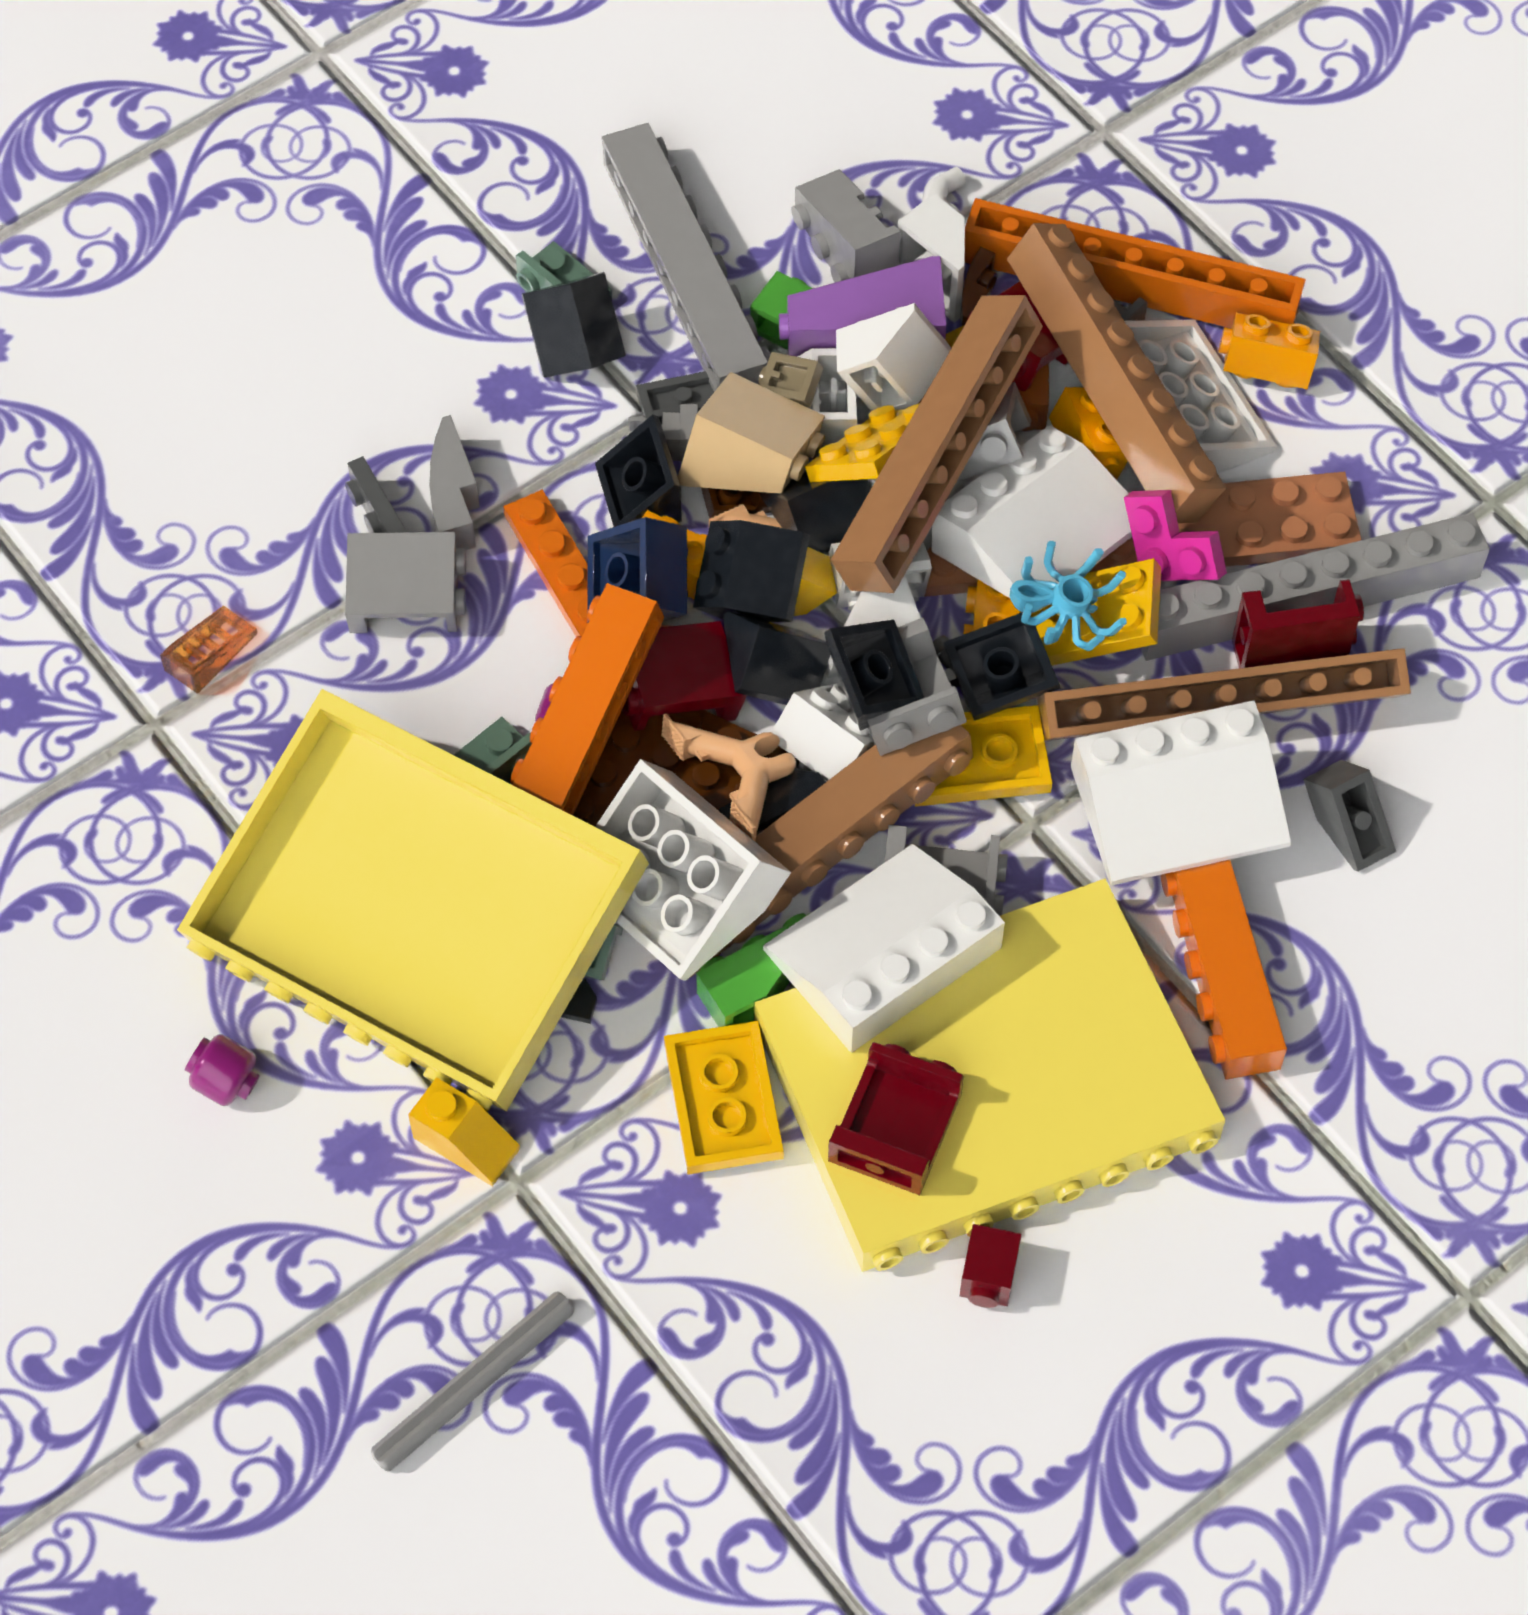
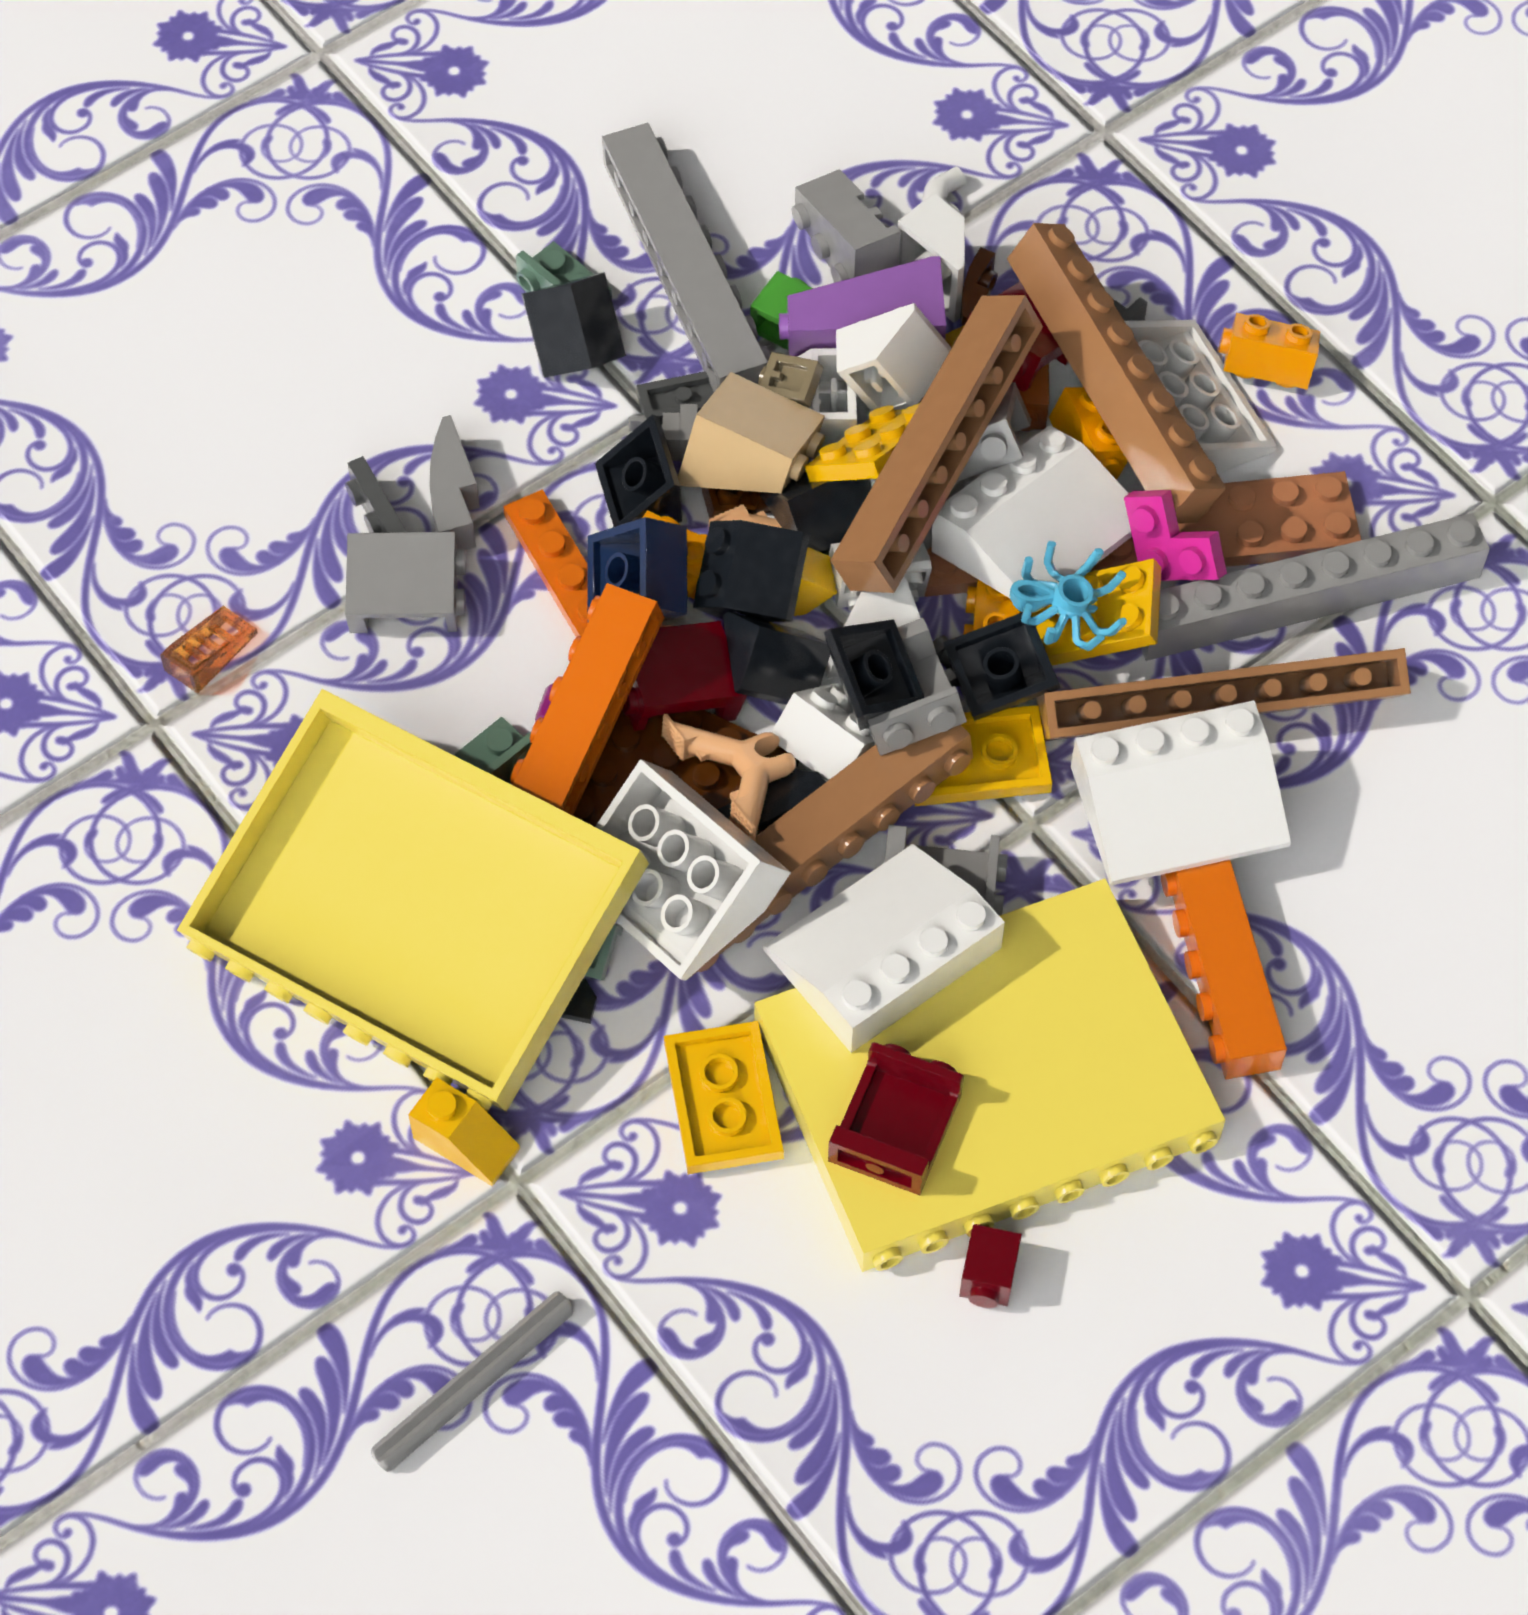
magenta head [184,1034,260,1106] -> none
bright green slope [696,913,810,1027] -> none
orange brick [965,198,1306,329] -> none
dark red panel [1231,579,1364,669] -> none
dark grey slope [1303,759,1396,872] -> none

